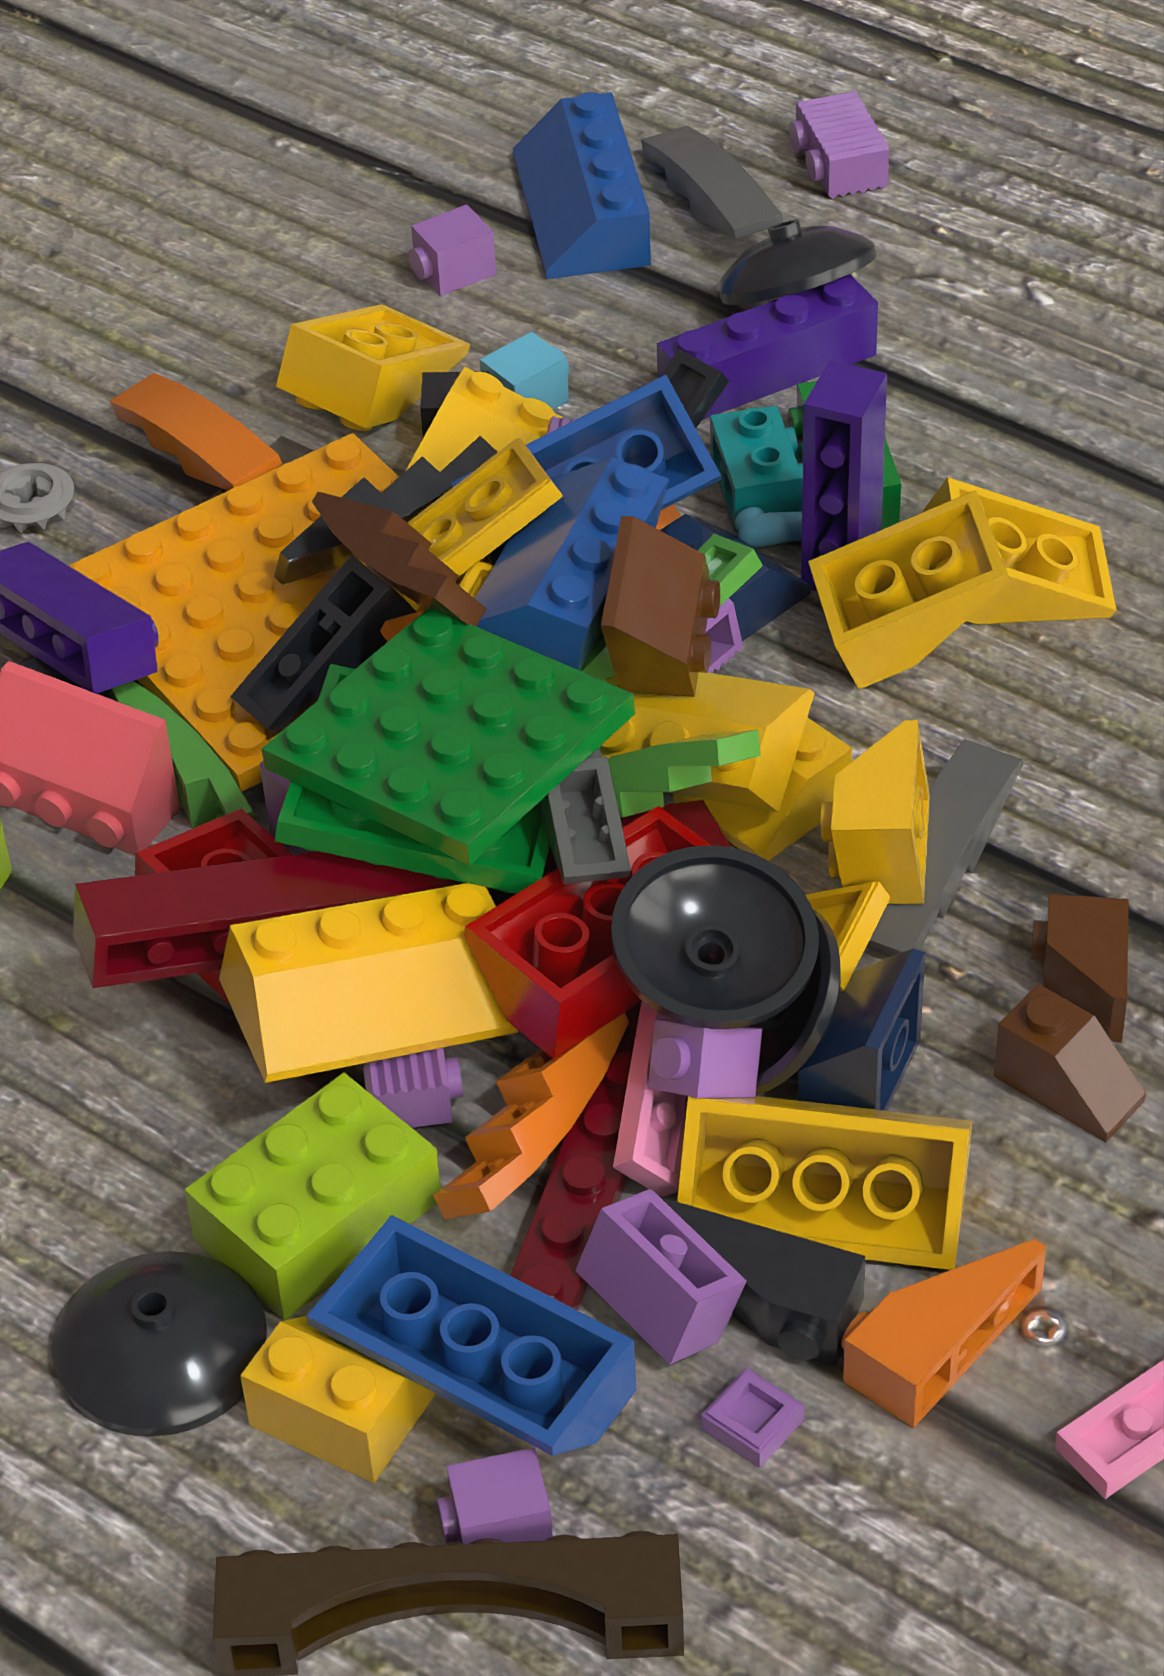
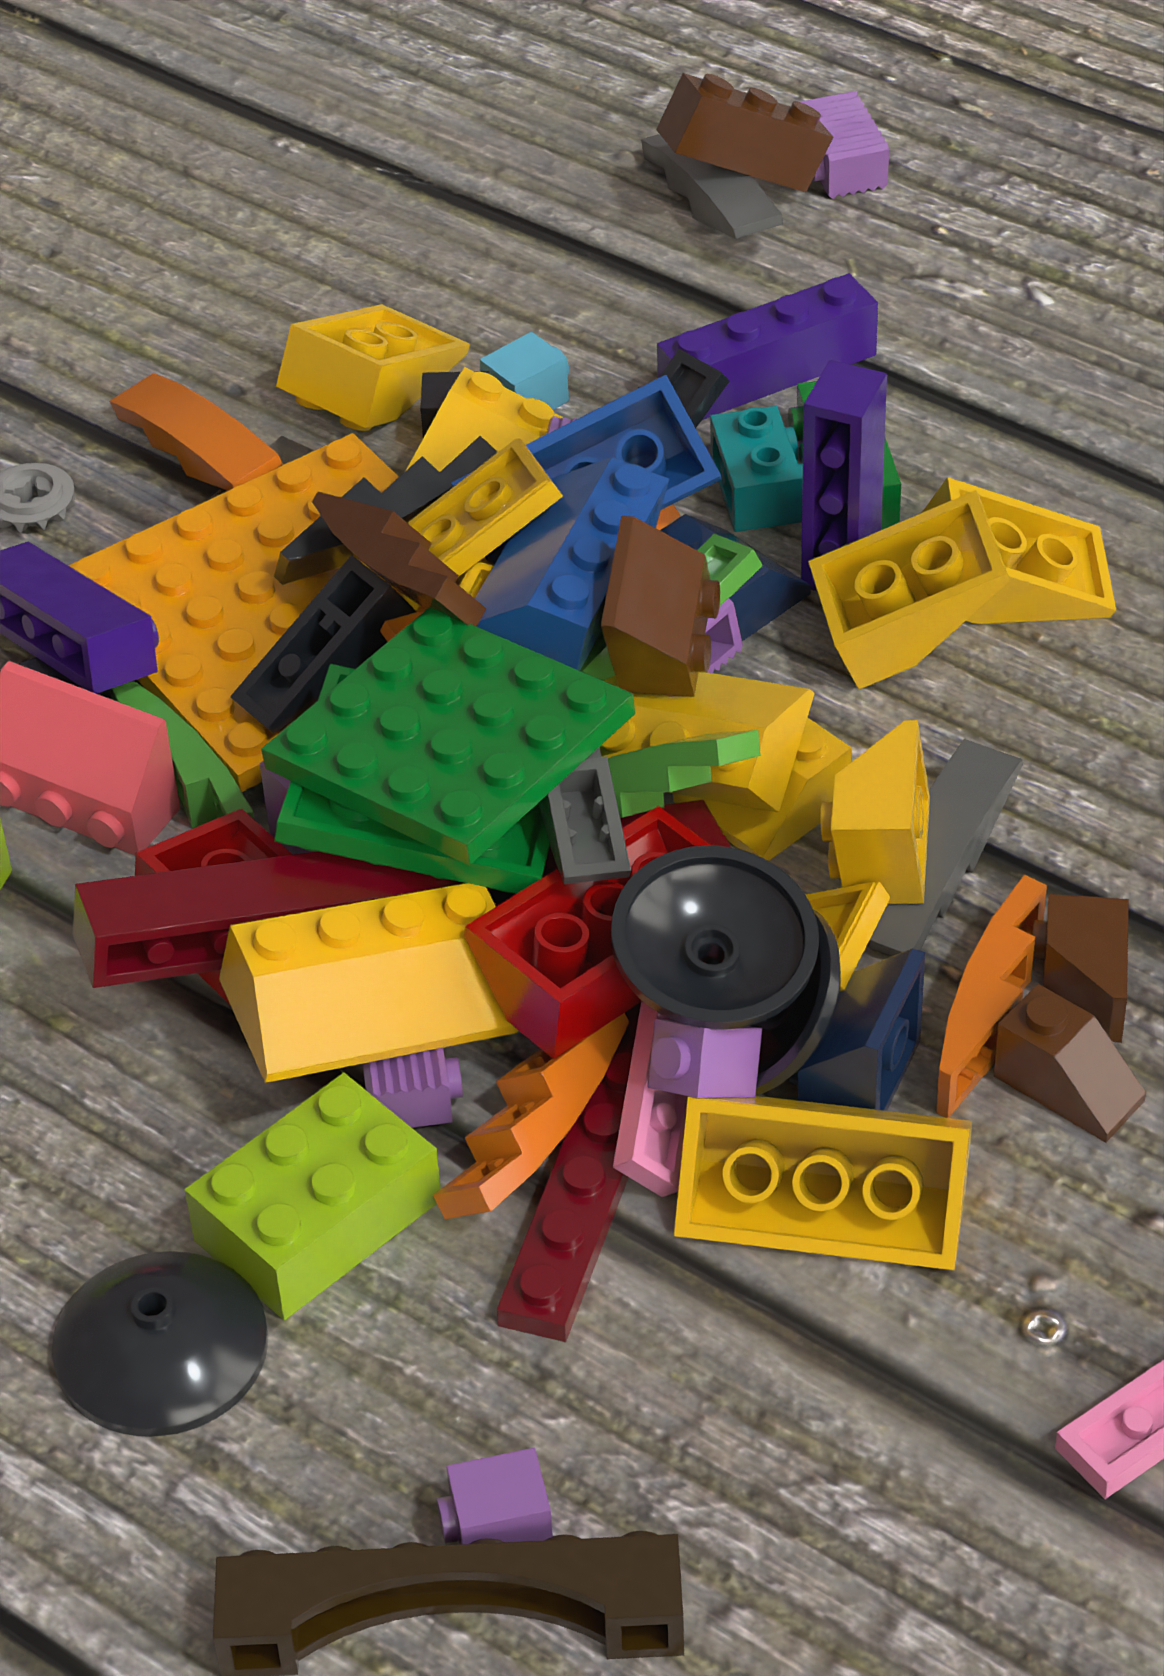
yellow slope [240,1316,436,1484] -> none
blue slope [307,1215,636,1456] -> none
medium lavender brick [409,204,496,296] -> none
blue slope [513,92,651,279] -> none
medium lavender brick [575,1189,747,1365] -> none
black slope [662,1198,865,1365] -> none
medium lavender tile [701,1367,805,1468] -> none
black dish [716,219,877,305] -> none
medium azure arm [735,507,802,549] -> none
orange slope [841,1239,1046,1428] -> none
none -> reddish brown brick [656,73,834,192]
none -> orange slope [936,874,1047,1118]

